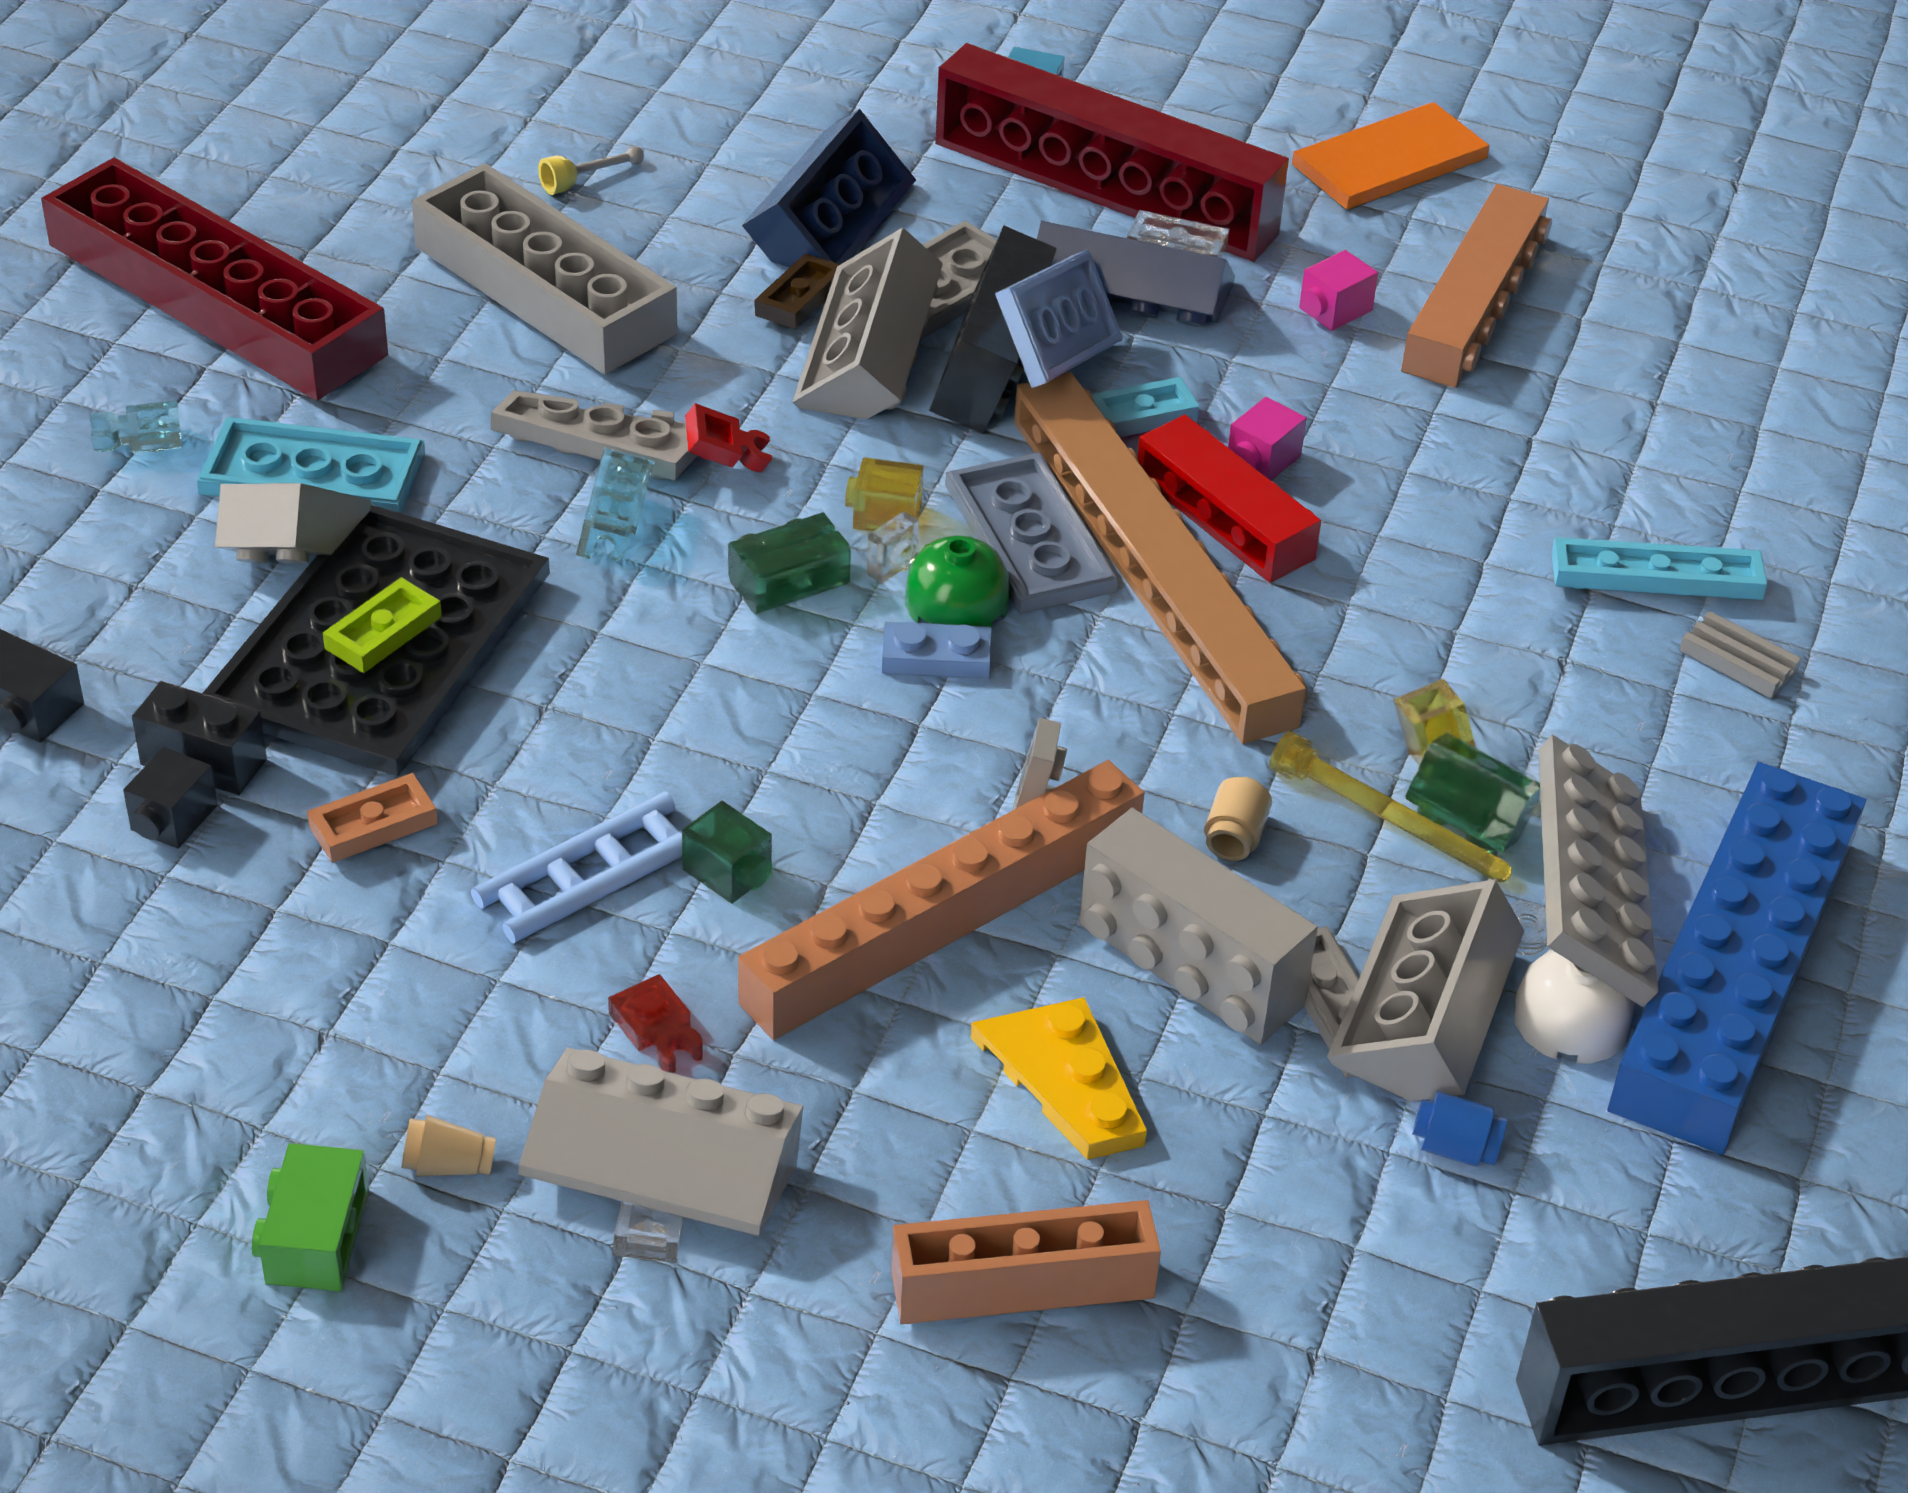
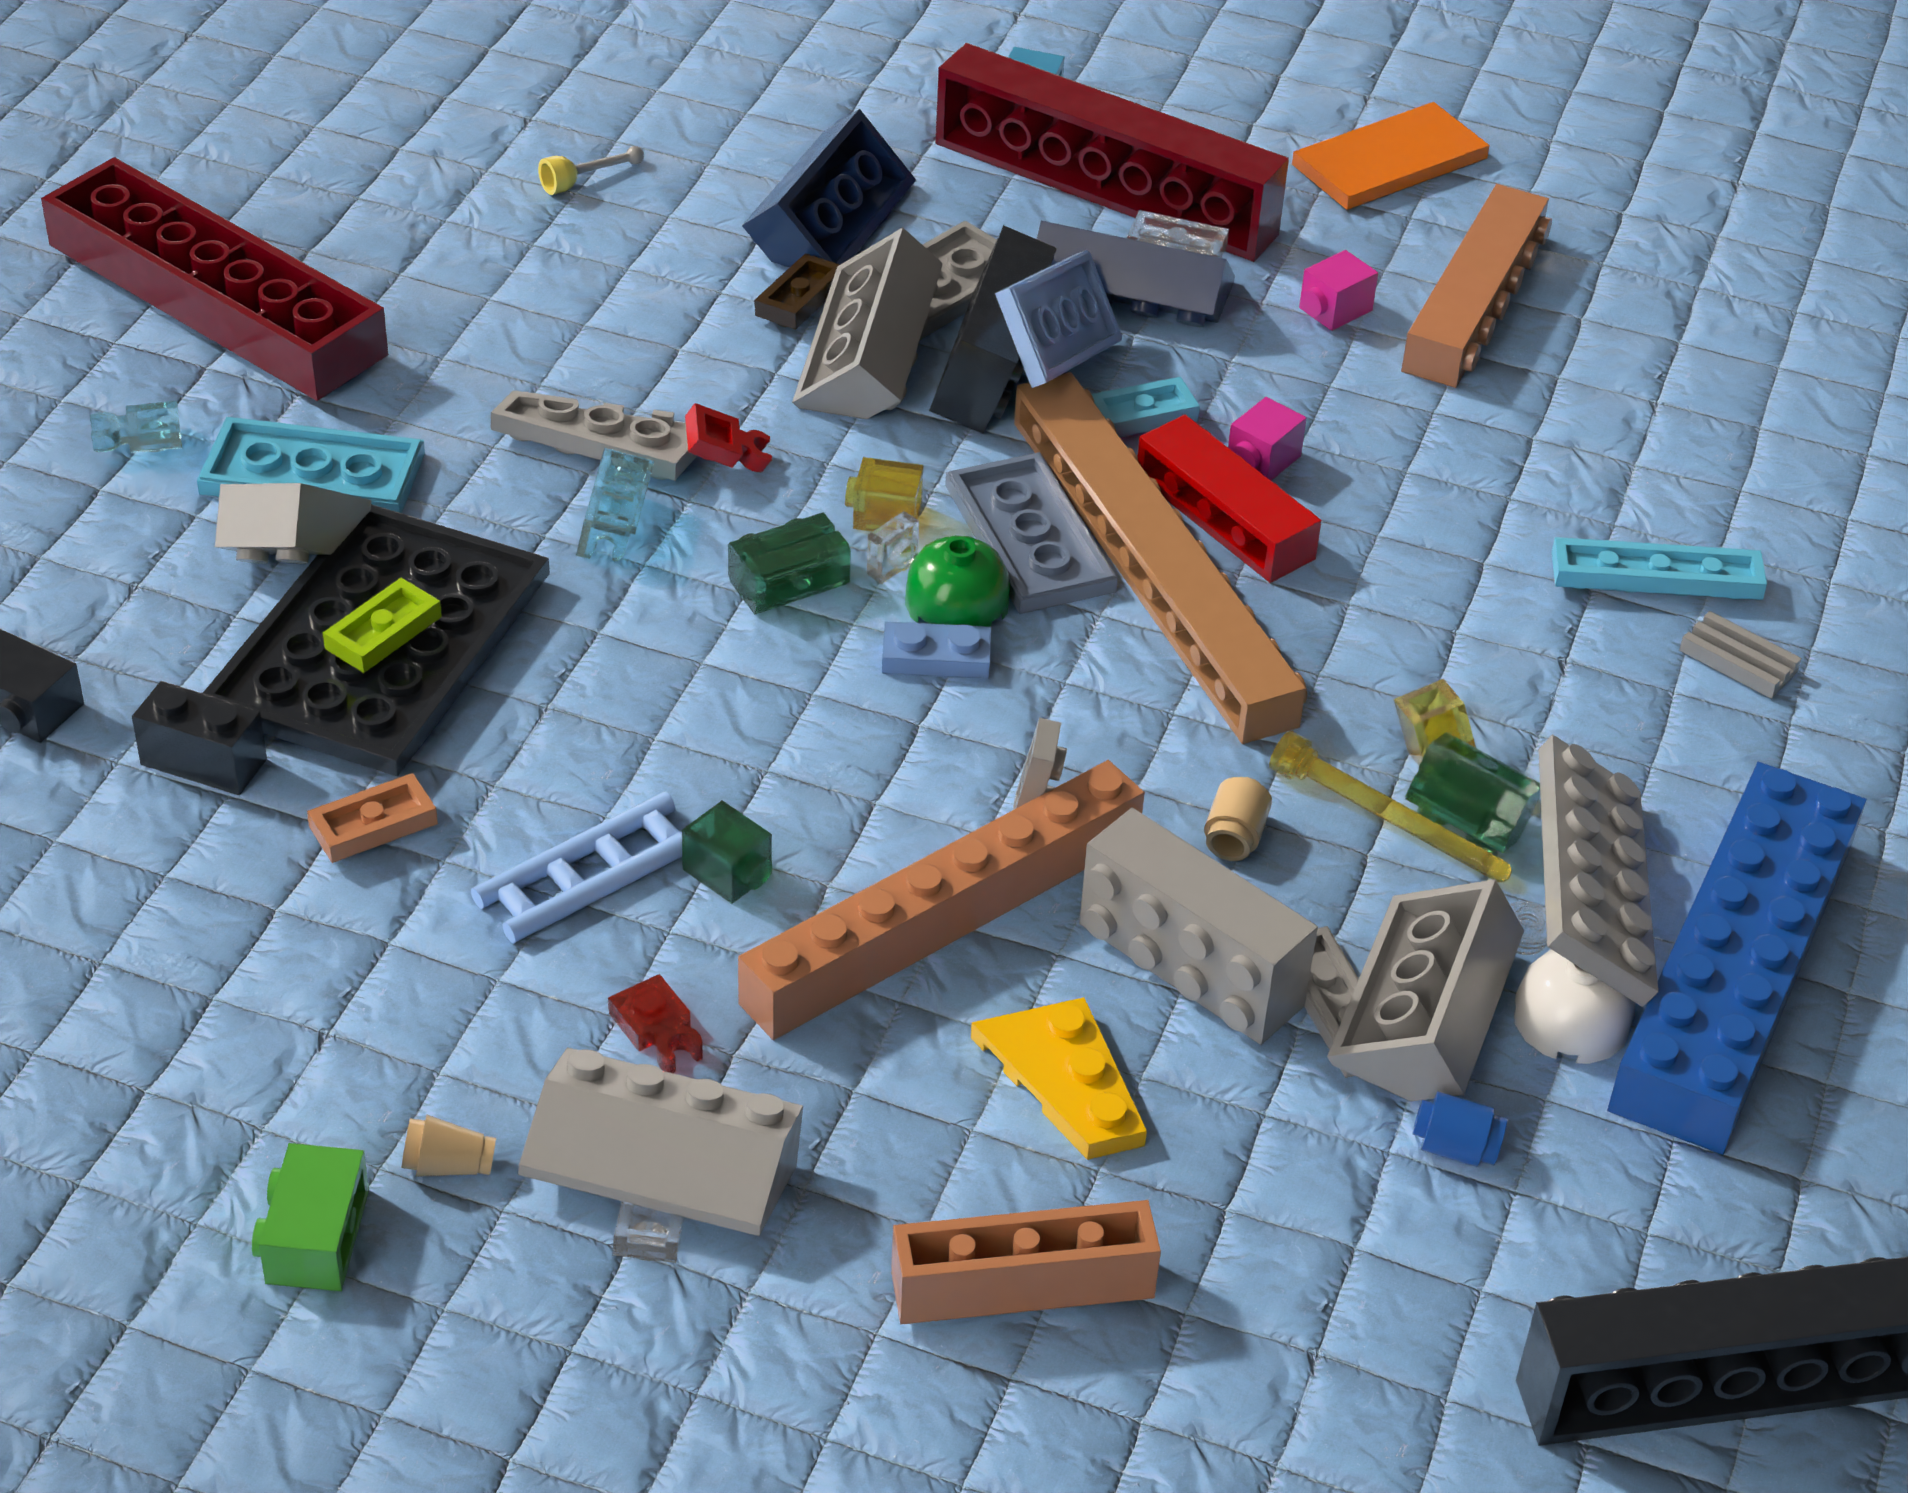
black brick [123,747,218,849] -> none
light grey brick [412,163,678,375] -> none

